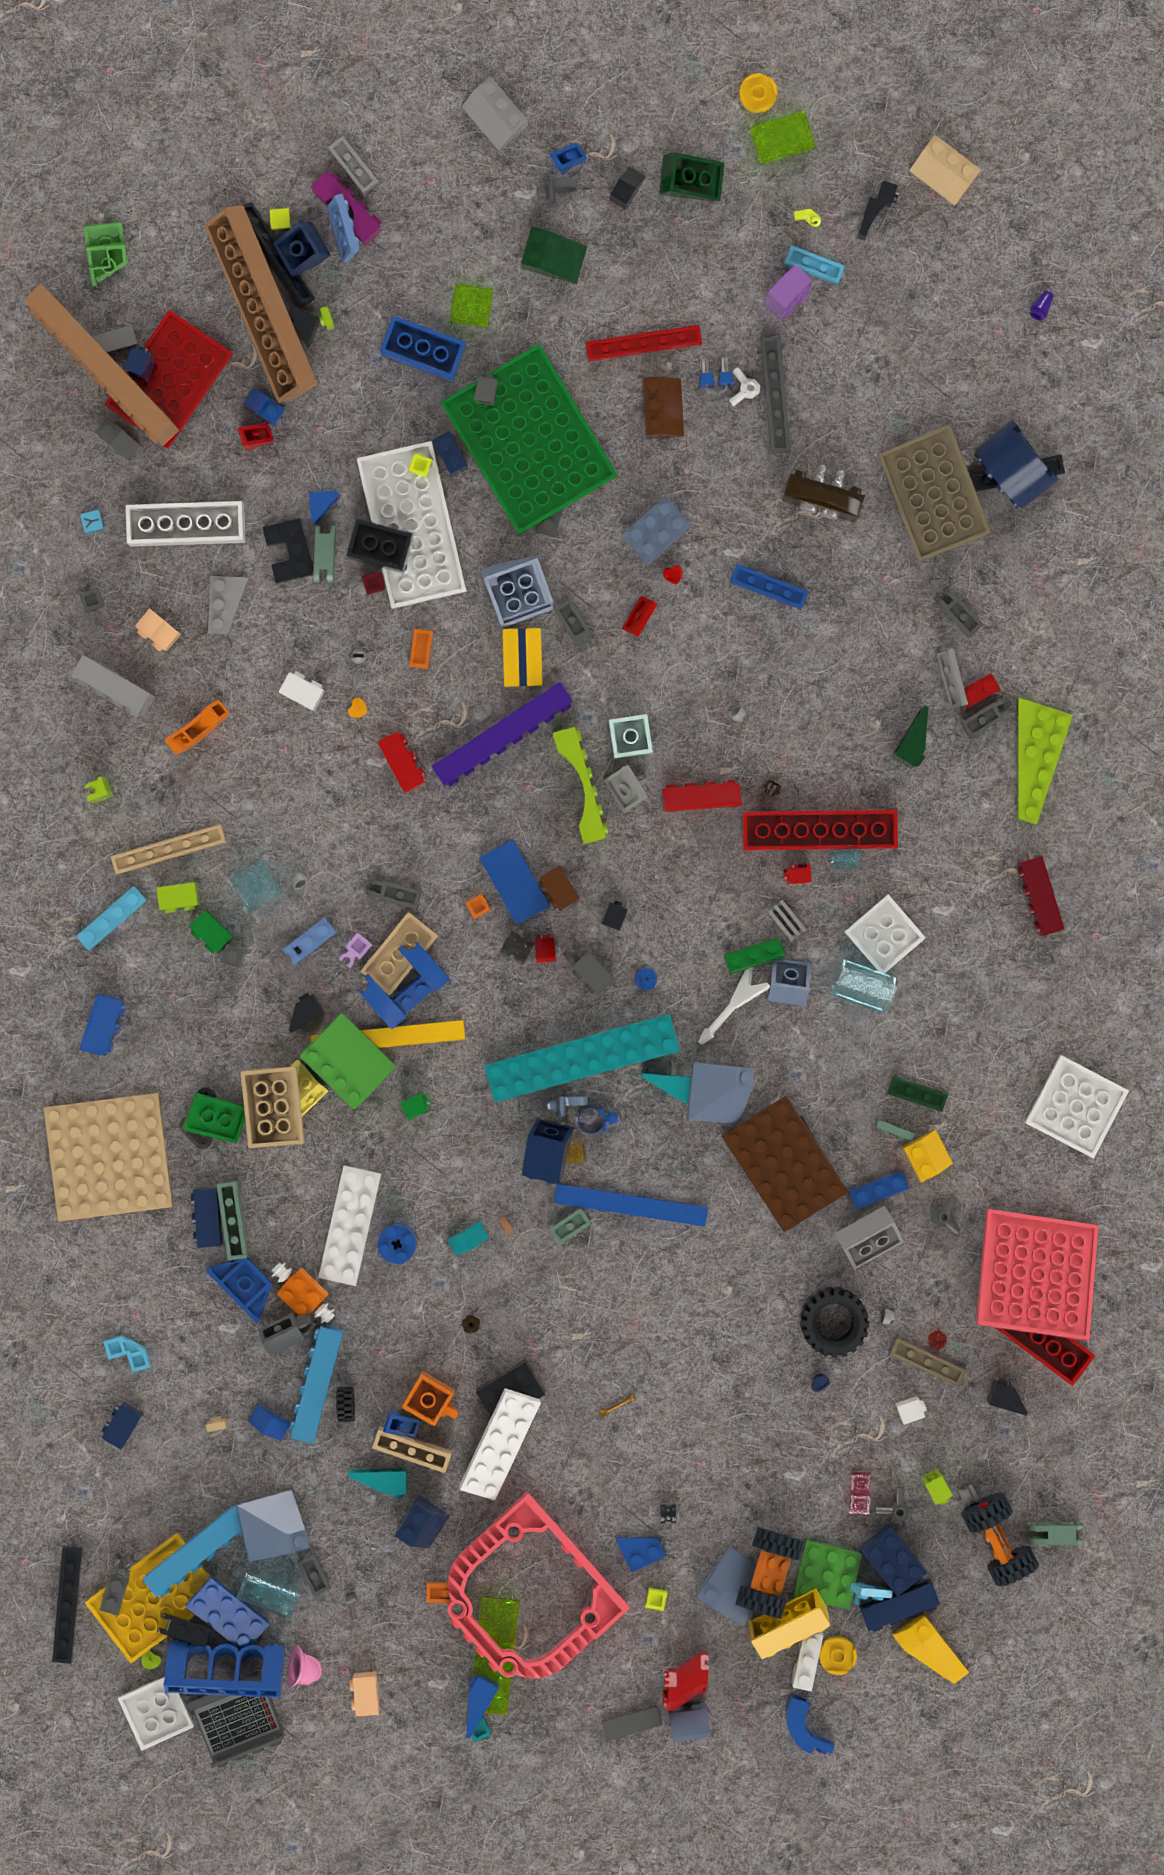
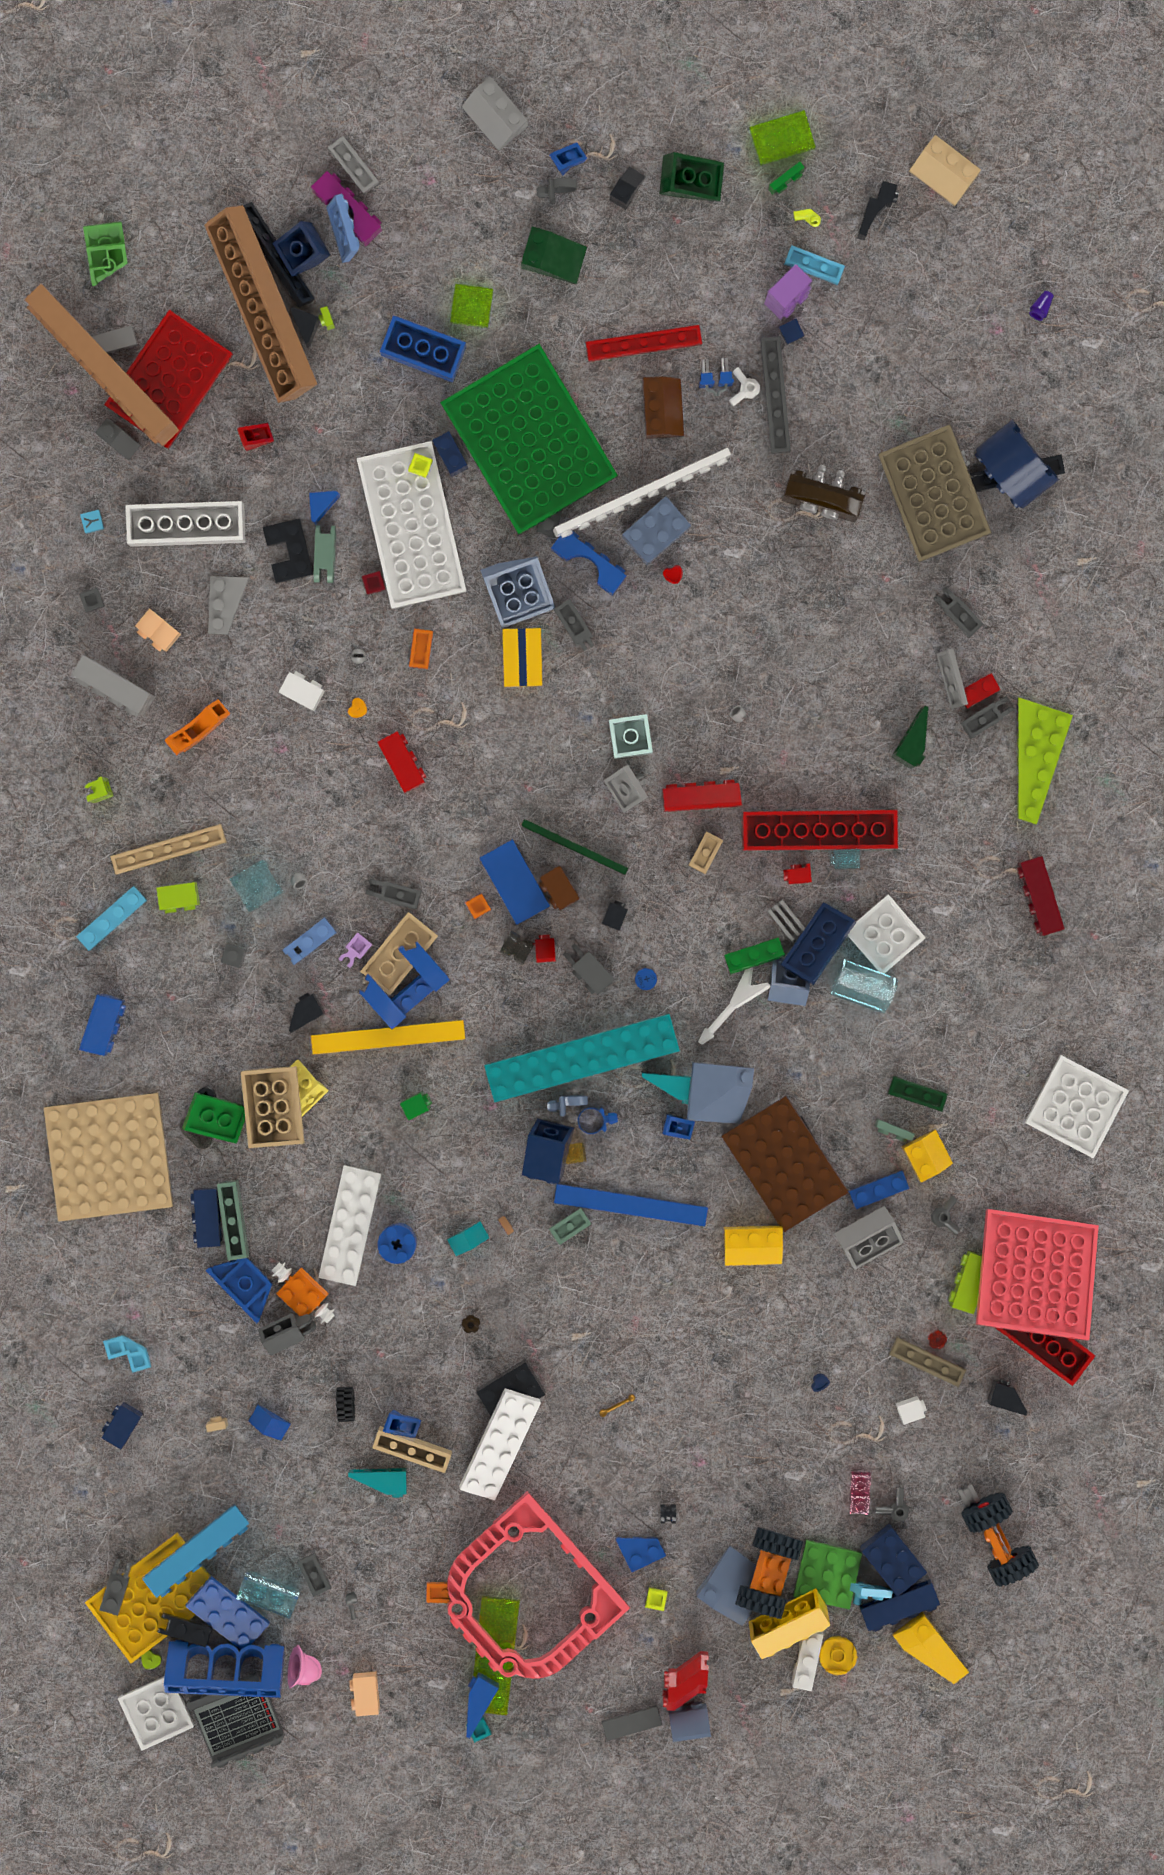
black plate [52,1546,83,1664] -> none
dark blue brick [124,346,156,383] -> none
green brick [189,910,235,953] -> none
sand blue slope [236,1489,309,1562] -> none
blue slope [243,388,285,426] -> none
neon yellow tile [270,208,291,230] -> none
dark azure brick [289,1324,344,1444] -> none
bright green slope [300,1013,396,1110] -> none
black brick [346,518,414,574] -> none
dark blue slope [395,1495,450,1548] -> none
orange hinge [402,1371,460,1426] -> none
dark purple brick [431,682,573,787] -> none
dark grey brick [474,375,498,406] -> none
lime arch [553,727,608,844] -> none
red plate [621,596,658,637] -> none
blue plate [730,564,808,610] -> none
yellow tile [739,73,778,113] -> none
dark brown plate [763,780,781,796] -> none
blue arch [786,1693,835,1754] -> none
black tyre [800,1287,870,1358] -> none
light grey hinge [880,1309,895,1325] -> none
lime brick [921,1469,953,1505] -> none
sand green piece [1026,1522,1084,1545] -> none
none -> dark green tile [522,819,629,875]
none -> blue arch [551,531,626,596]
none -> white plate [553,448,731,538]
none -> blue slope [662,1114,695,1140]
none -> tan plate [688,831,723,874]
none -> yellow slope [724,1226,783,1266]
none -> green plate [768,162,805,195]
none -> dark blue tile [779,319,805,345]
none -> dark blue plate [781,902,856,985]
none -> lime brick [948,1251,982,1315]

